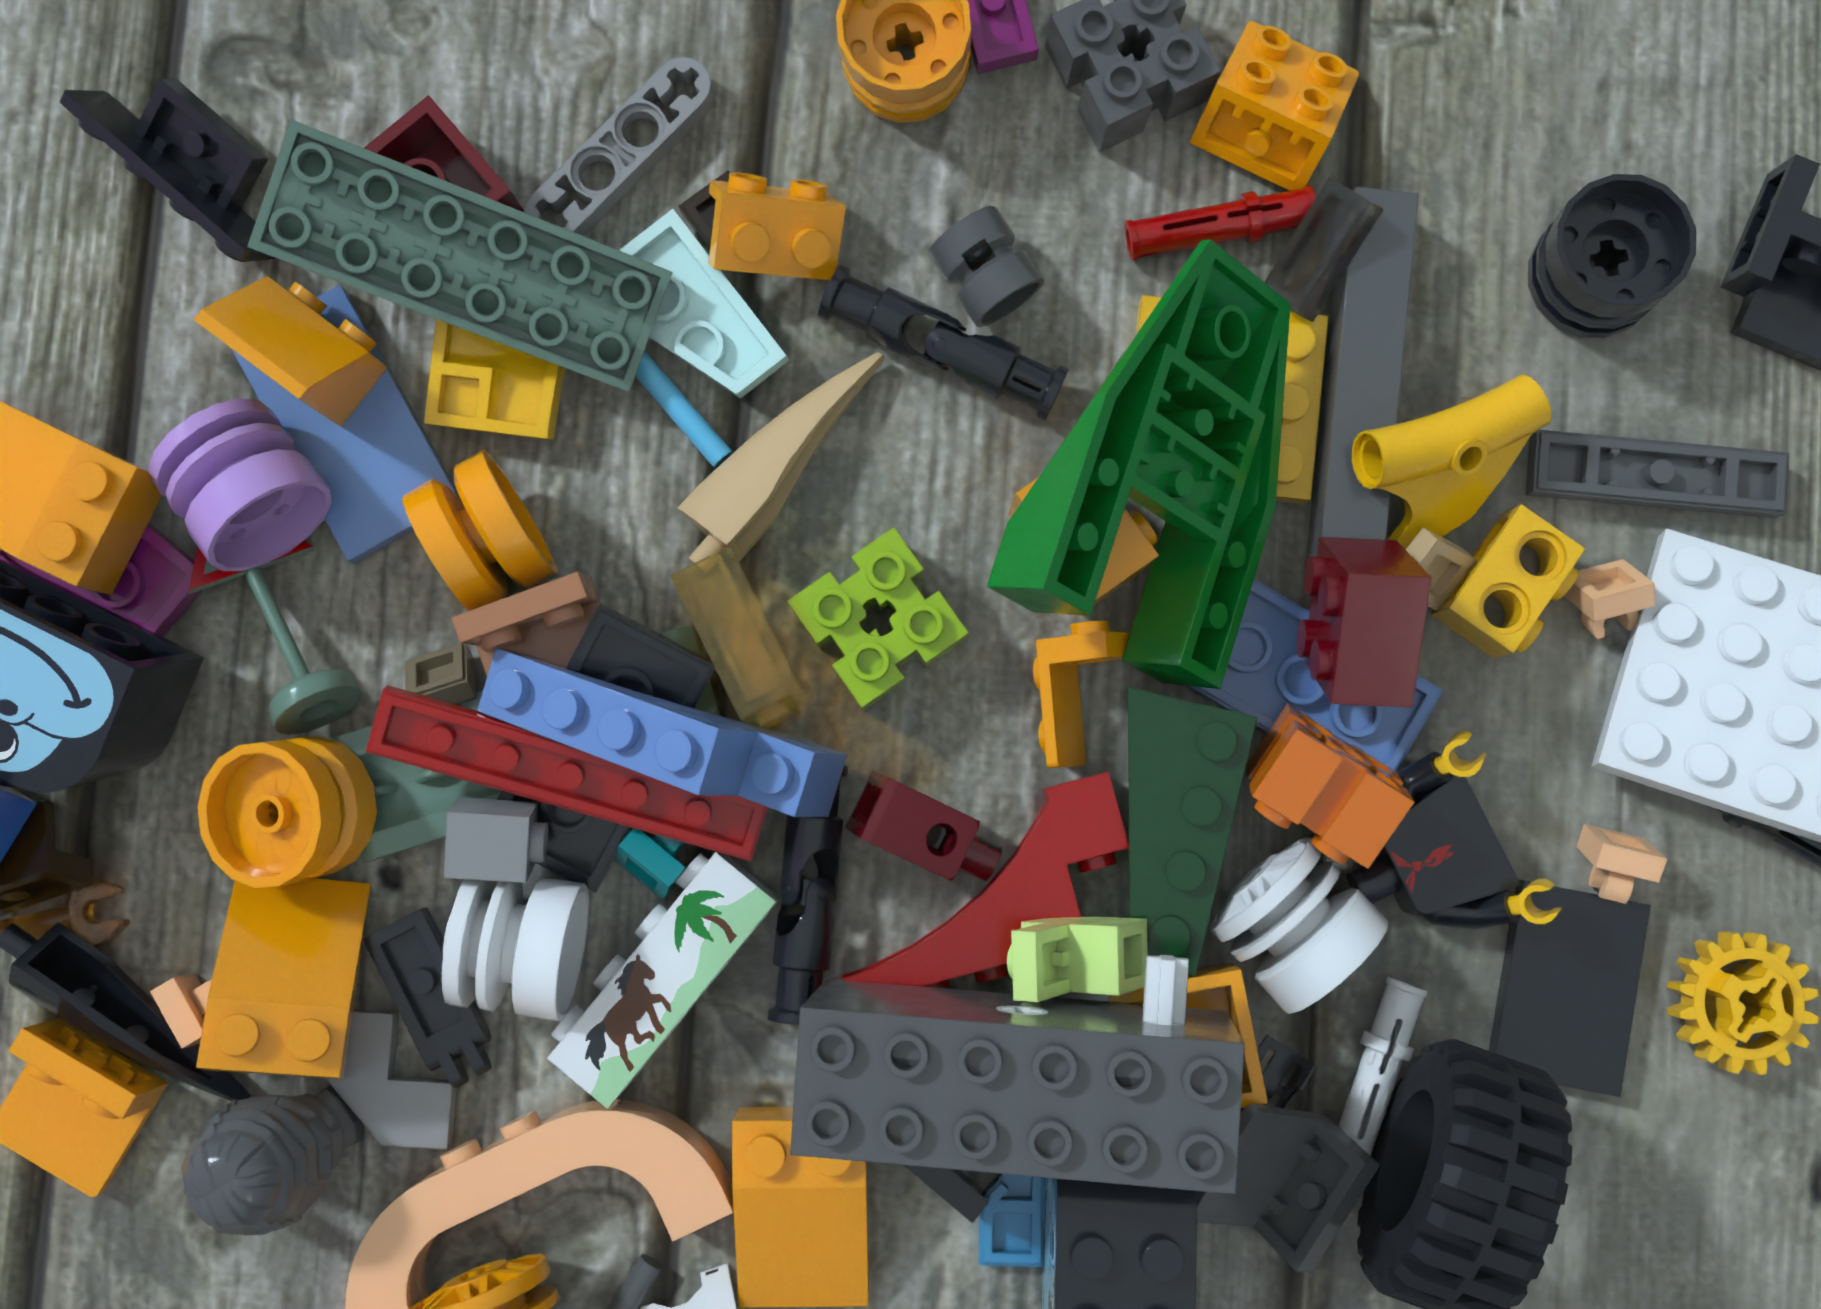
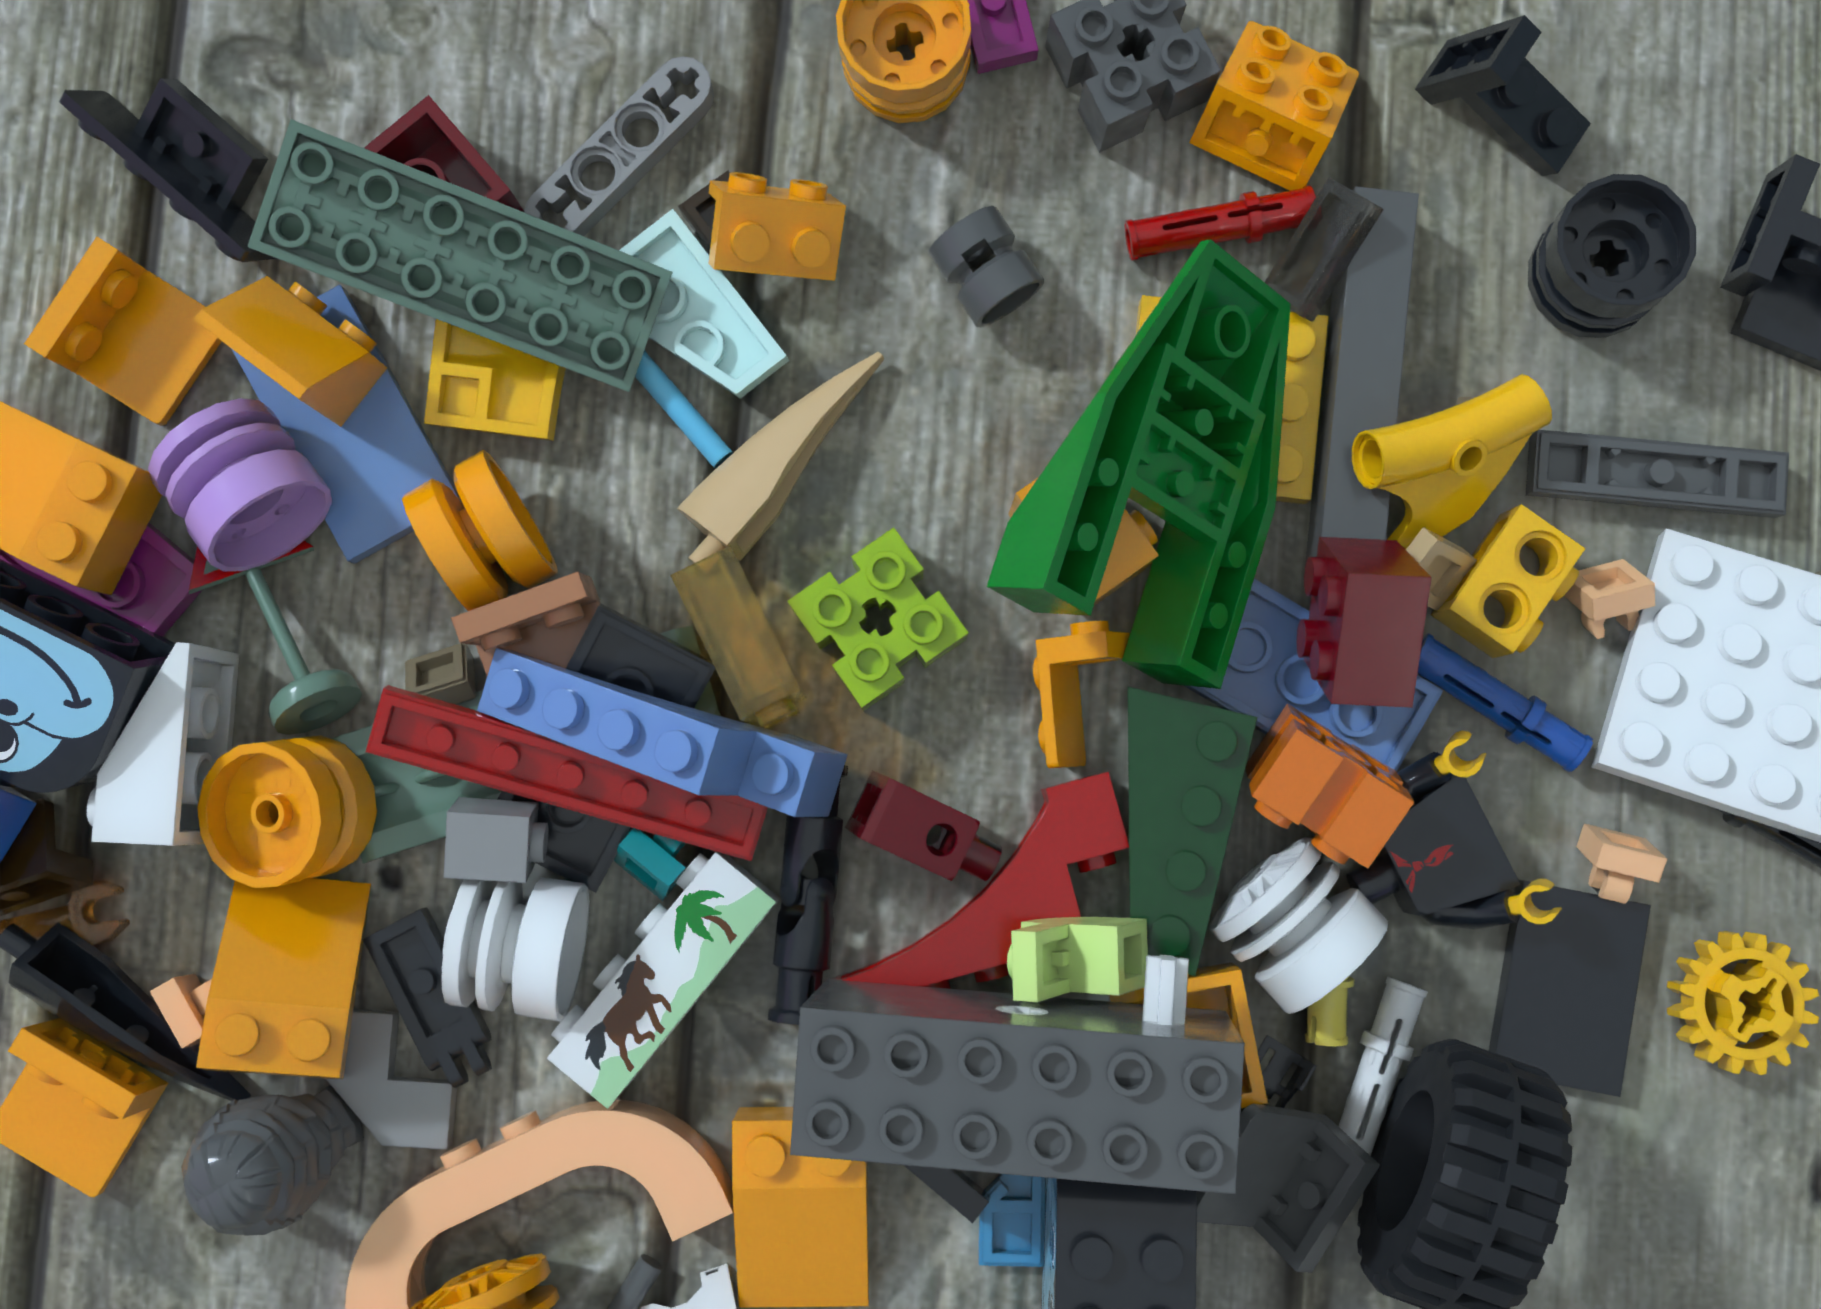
black piece [818,265,1069,421] -> none
none -> light orange bracket [24,237,222,426]
none -> white slope [87,642,240,846]
none -> light yellow pin [1305,976,1355,1047]
none -> black bracket [1415,15,1591,176]
none -> blue pin [1418,633,1593,772]

